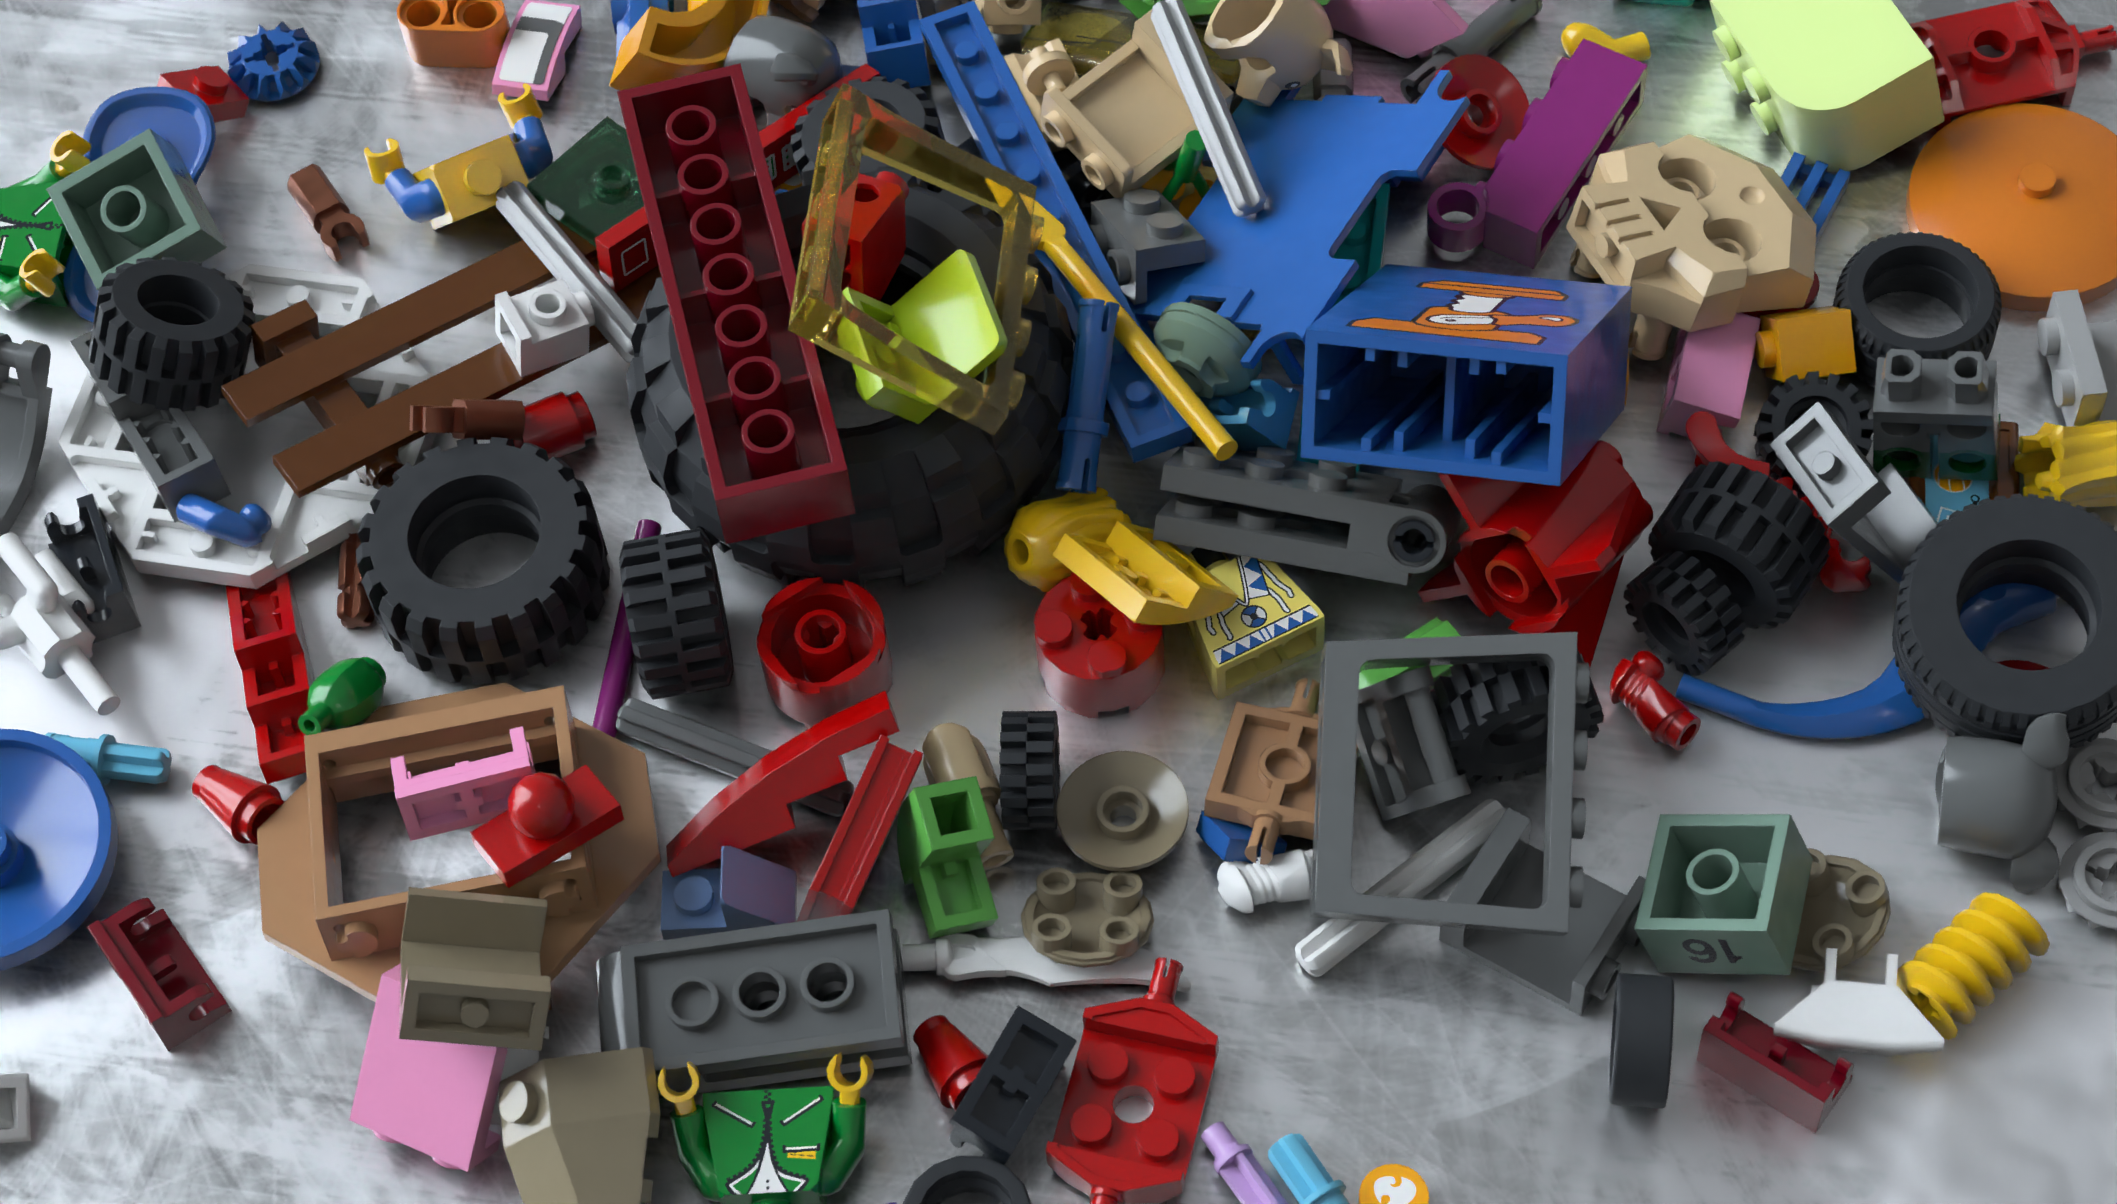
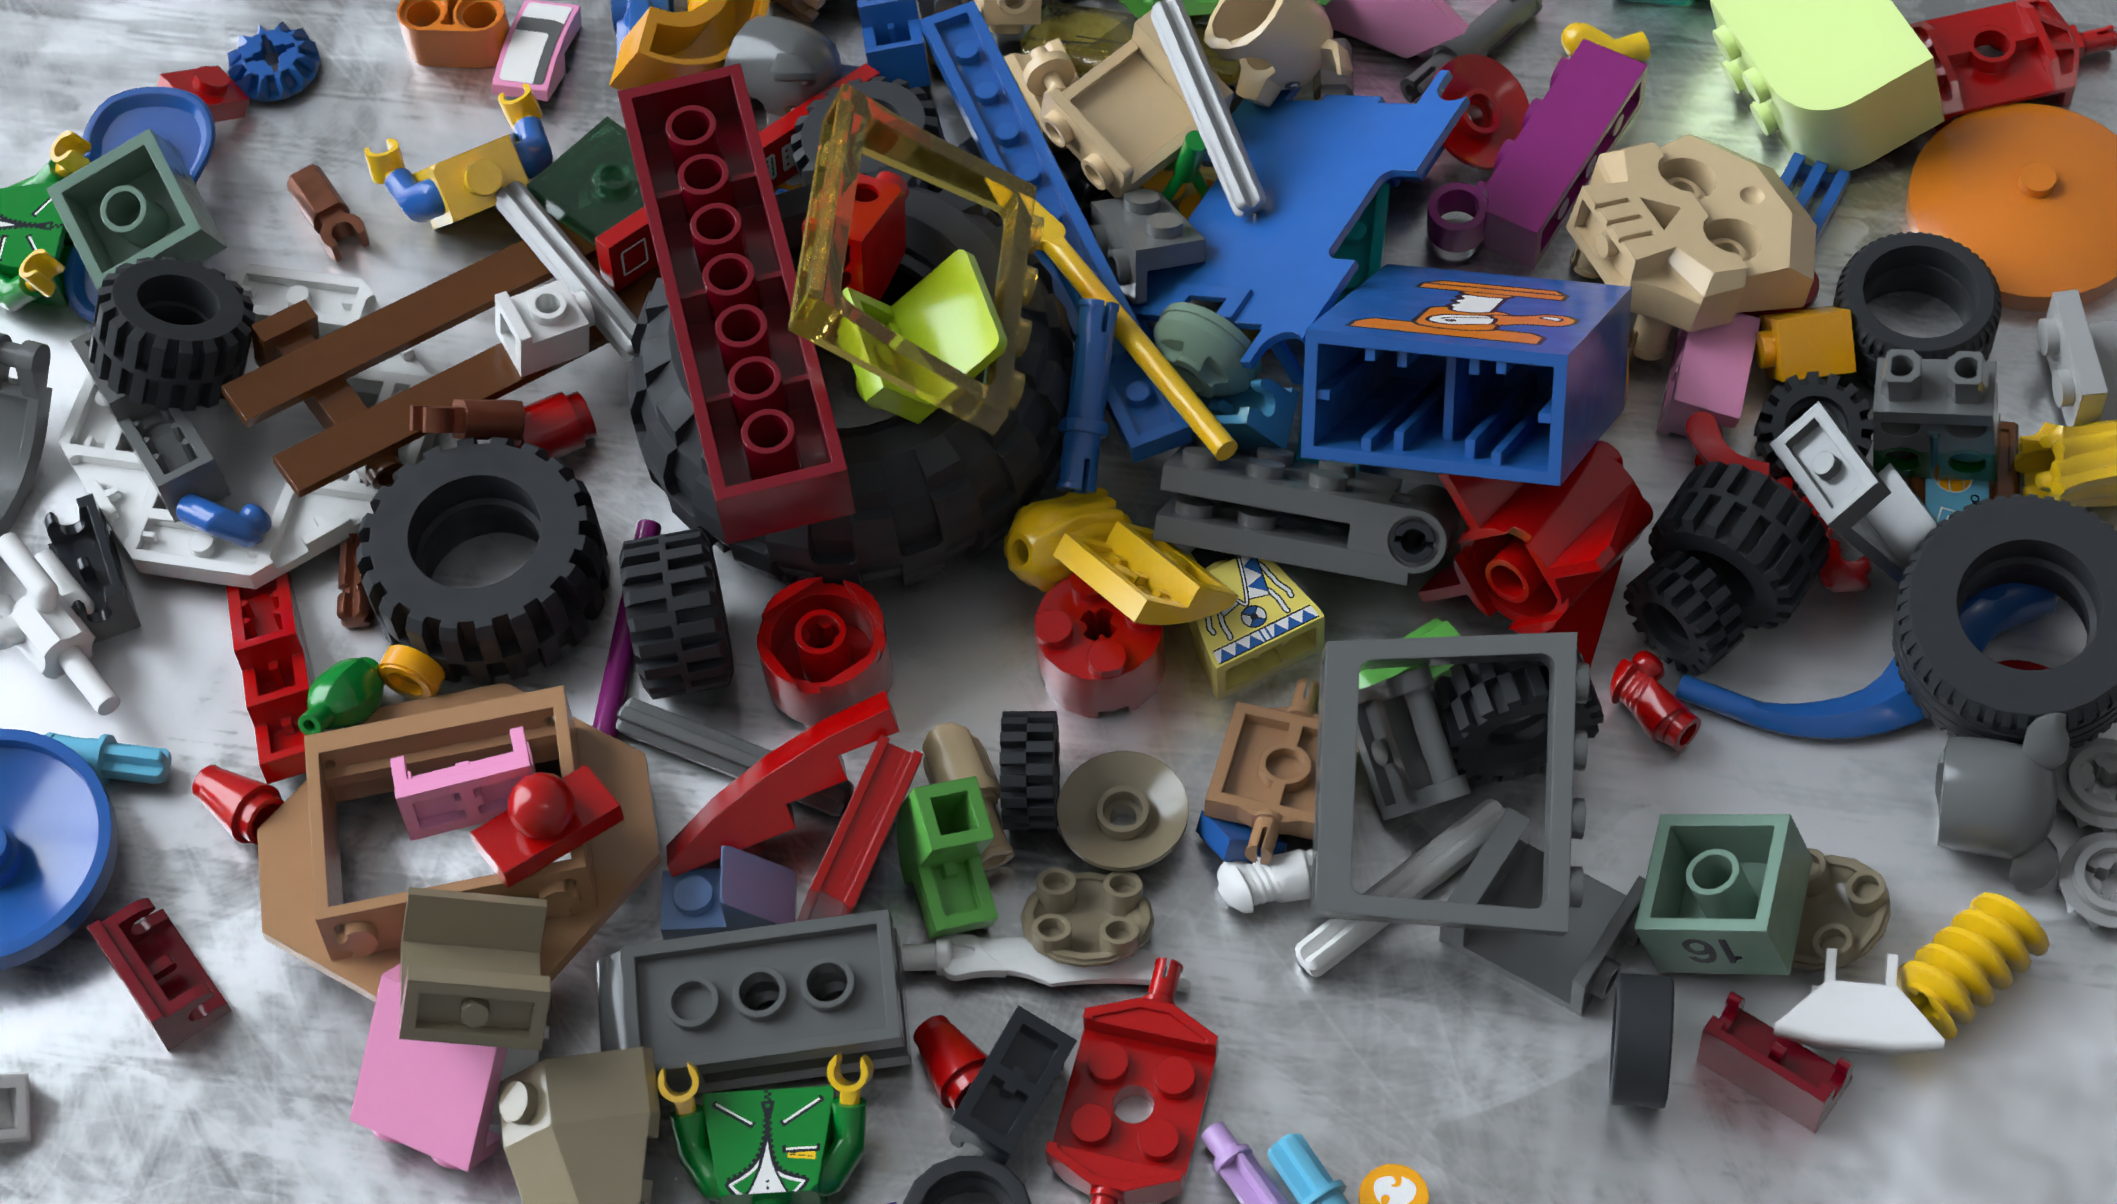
none -> light orange tile [377,645,445,700]

